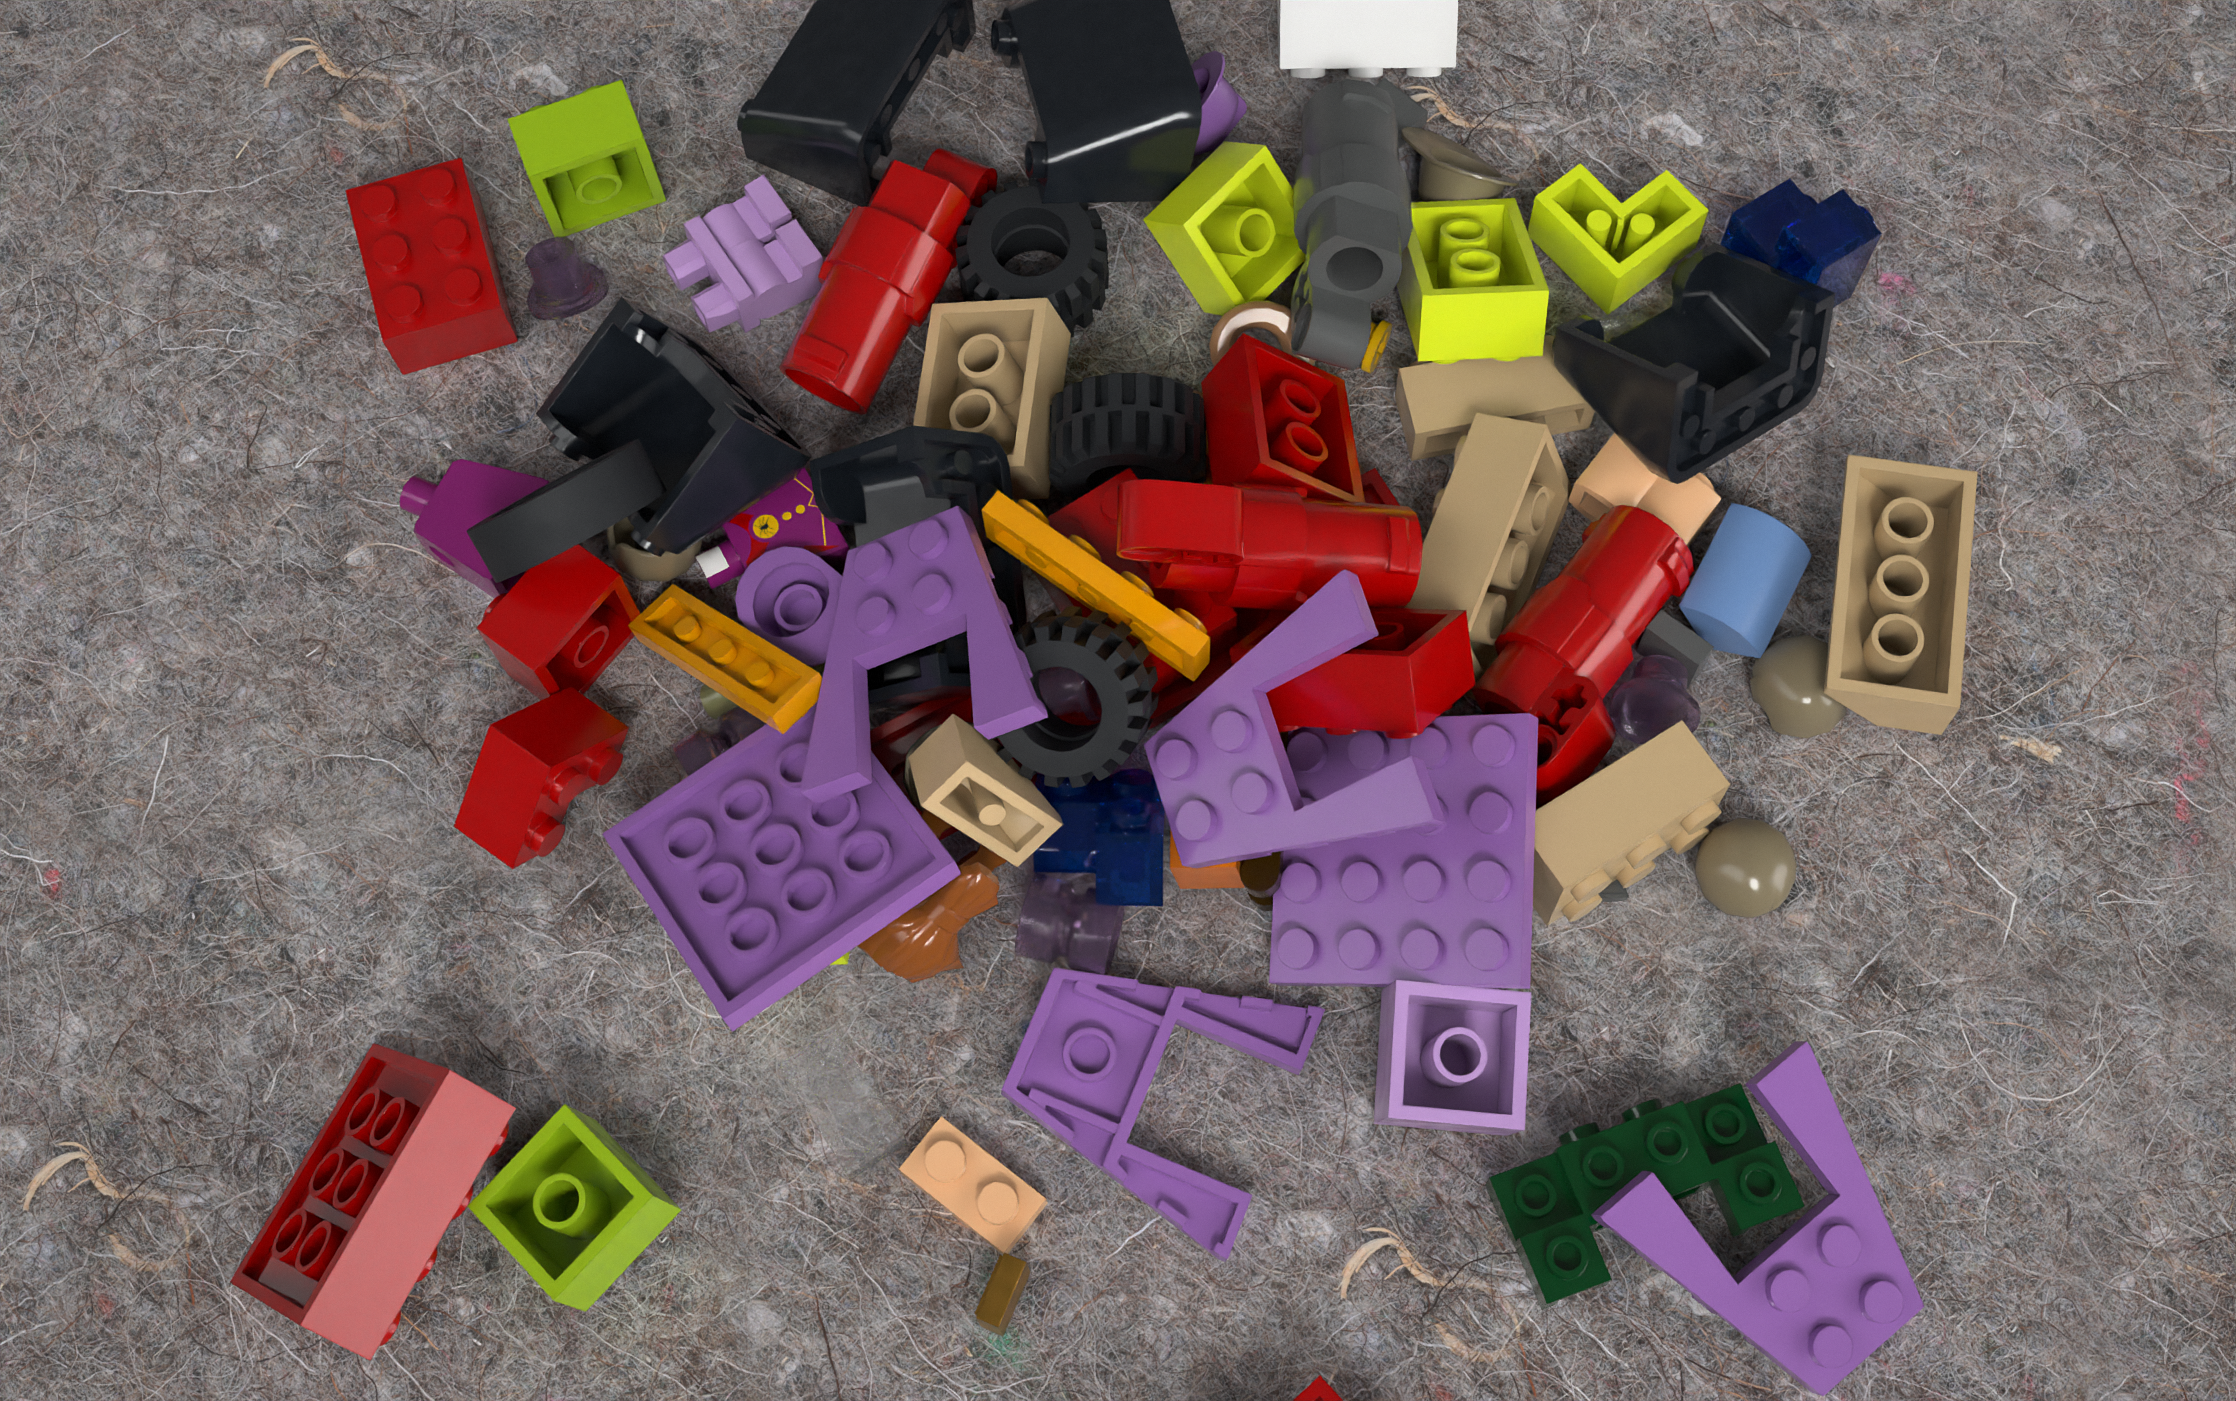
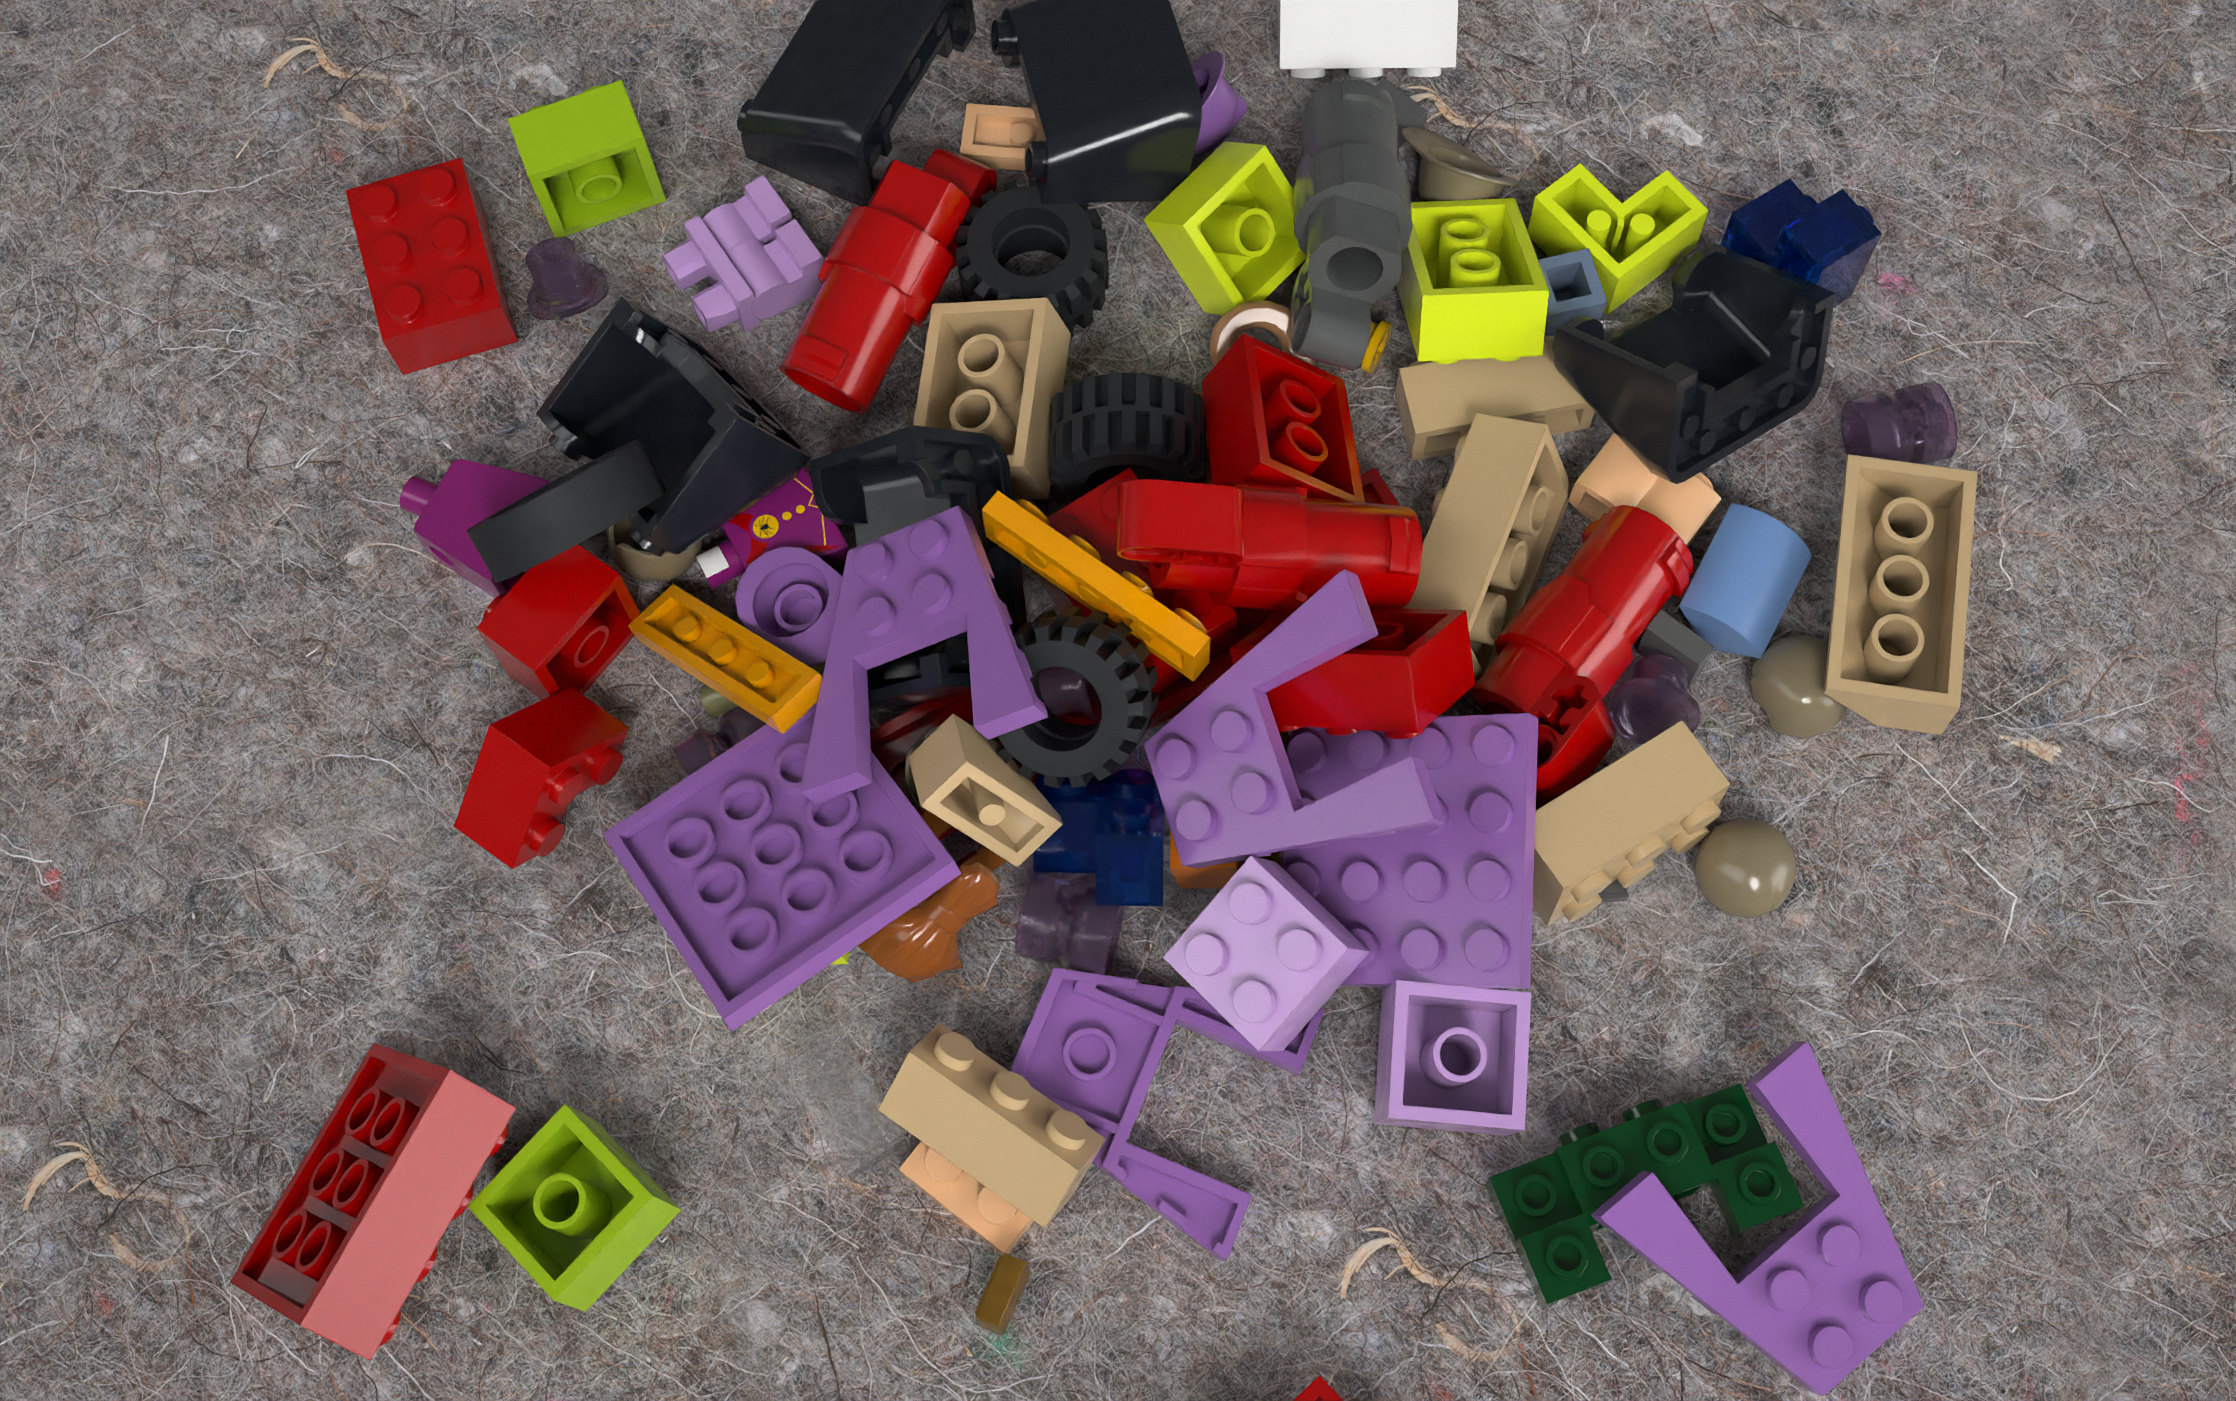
none -> tan brick [878,1023,1106,1228]
none -> light nougat plate [959,103,1038,171]
none -> lavender brick [1163,856,1370,1051]
none -> sand blue brick [1538,248,1607,336]
none -> clear purple wheel [1841,381,1958,464]

